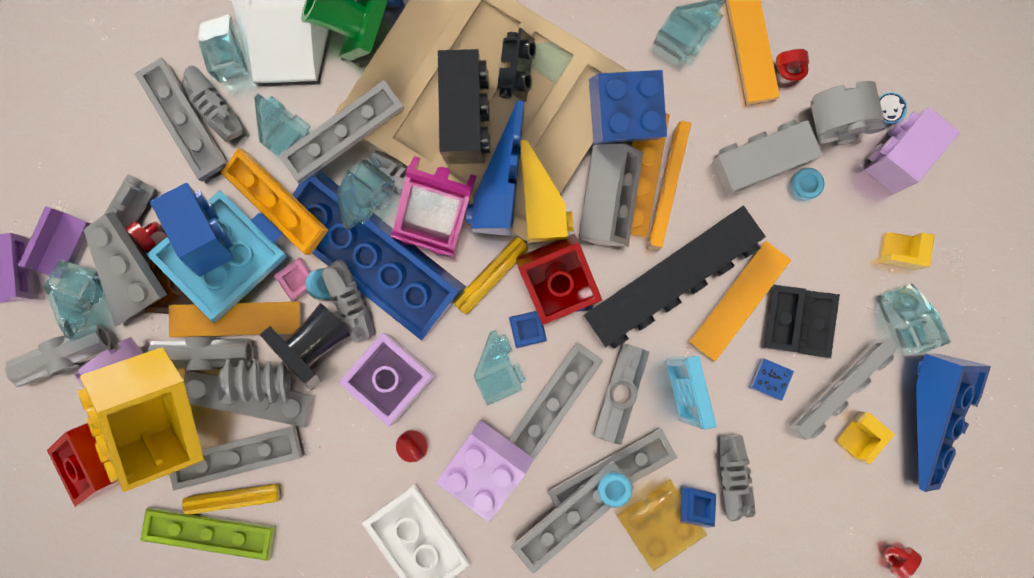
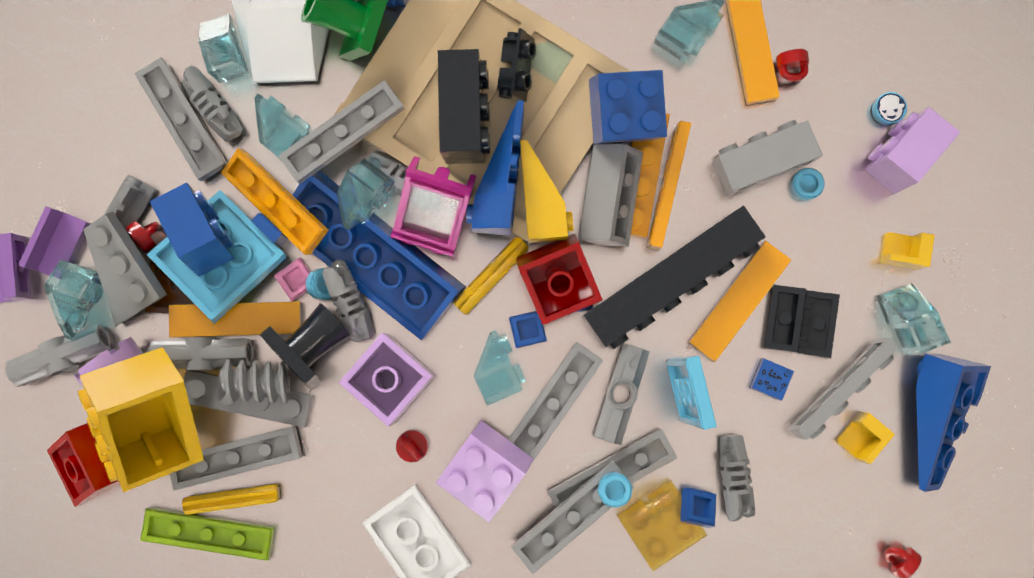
light grey brick [810,81,885,145] -> none

